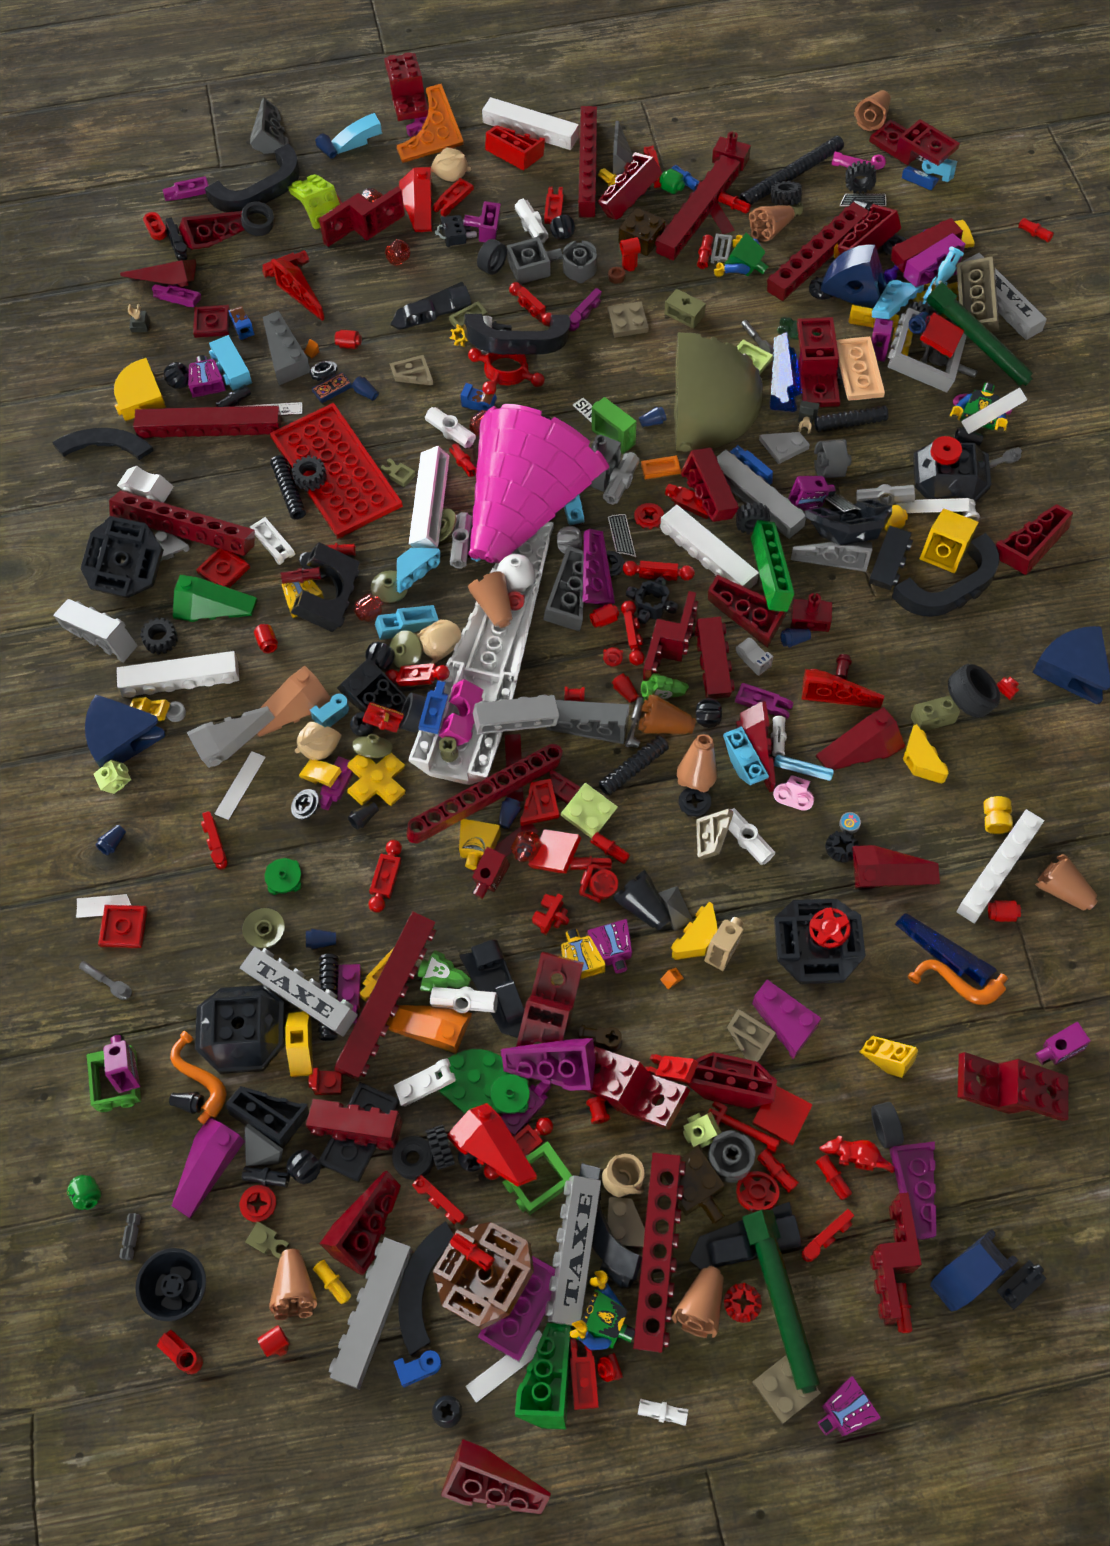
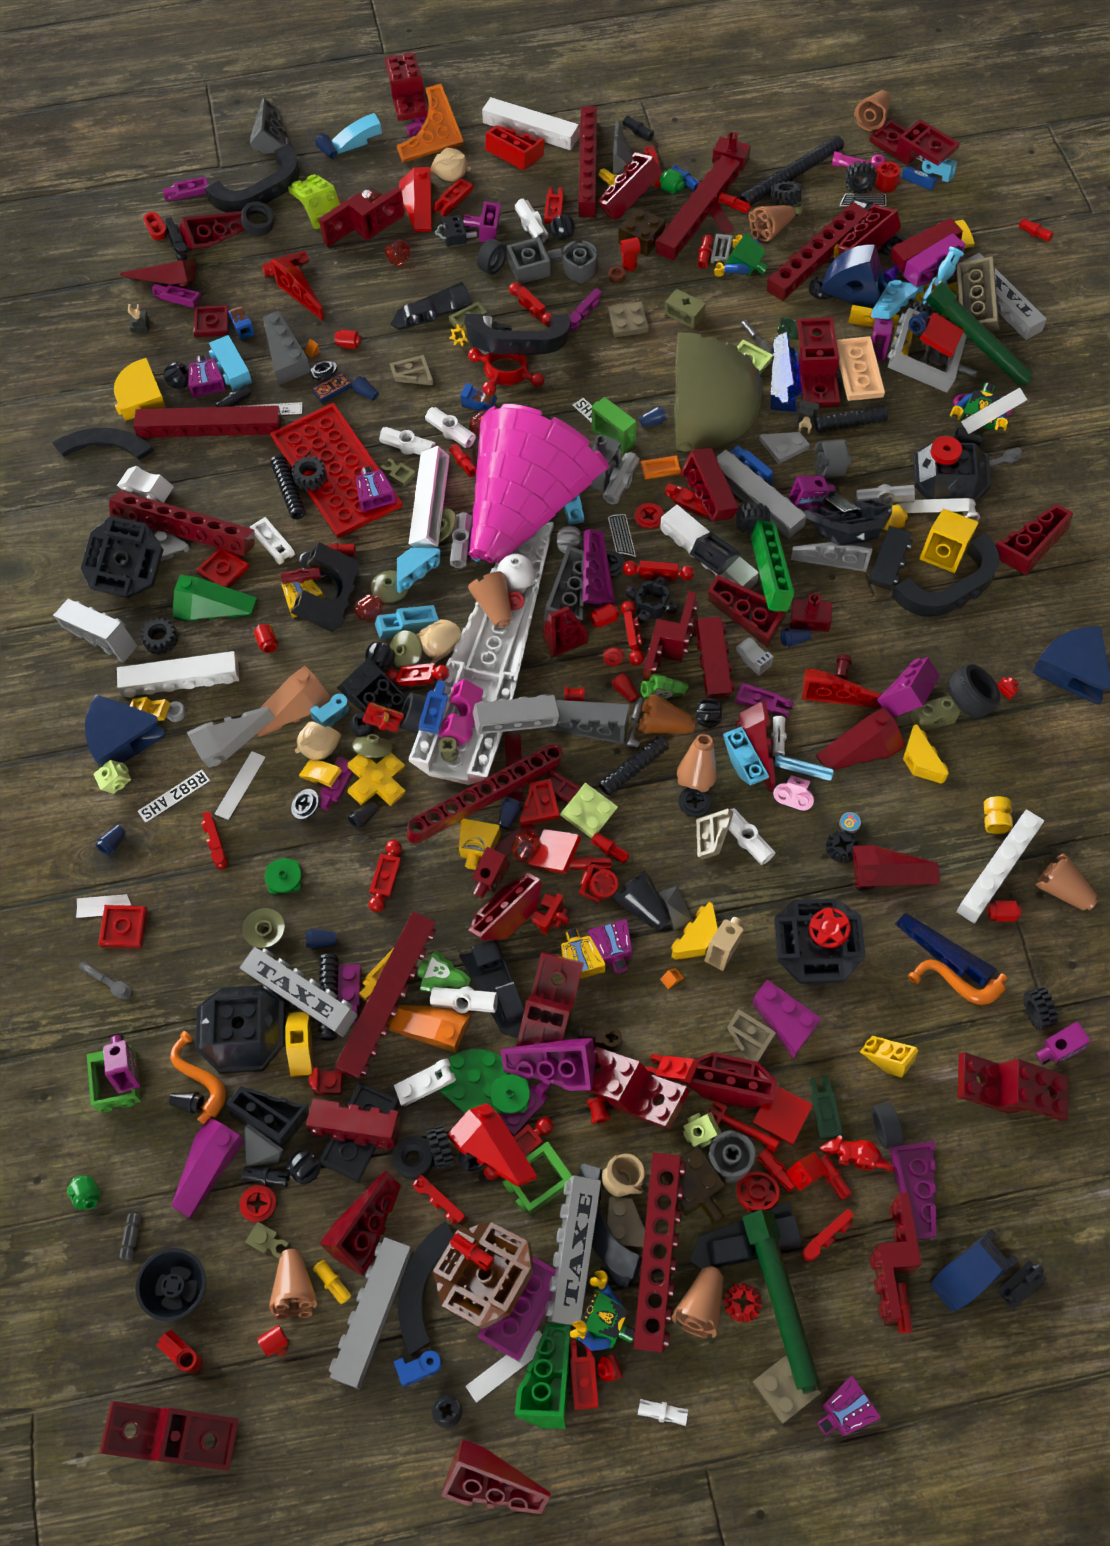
none -> dark red bracket [99,1401,239,1471]
none -> white sticker [138,769,210,823]
none -> magenta torso [356,466,396,512]
none -> white piece [379,427,436,455]
none -> dark red wedge [468,873,542,940]
none -> dark red wedge [543,606,588,658]
none -> black pin [622,115,654,141]
none -> black tile [690,532,741,575]
none -> red brick [786,1152,828,1191]
none -> clear green hinge [809,1075,843,1140]
none -> red piece [874,162,900,193]
none -> magenta wedge [877,657,940,717]
none -> black tyre [1023,987,1058,1030]

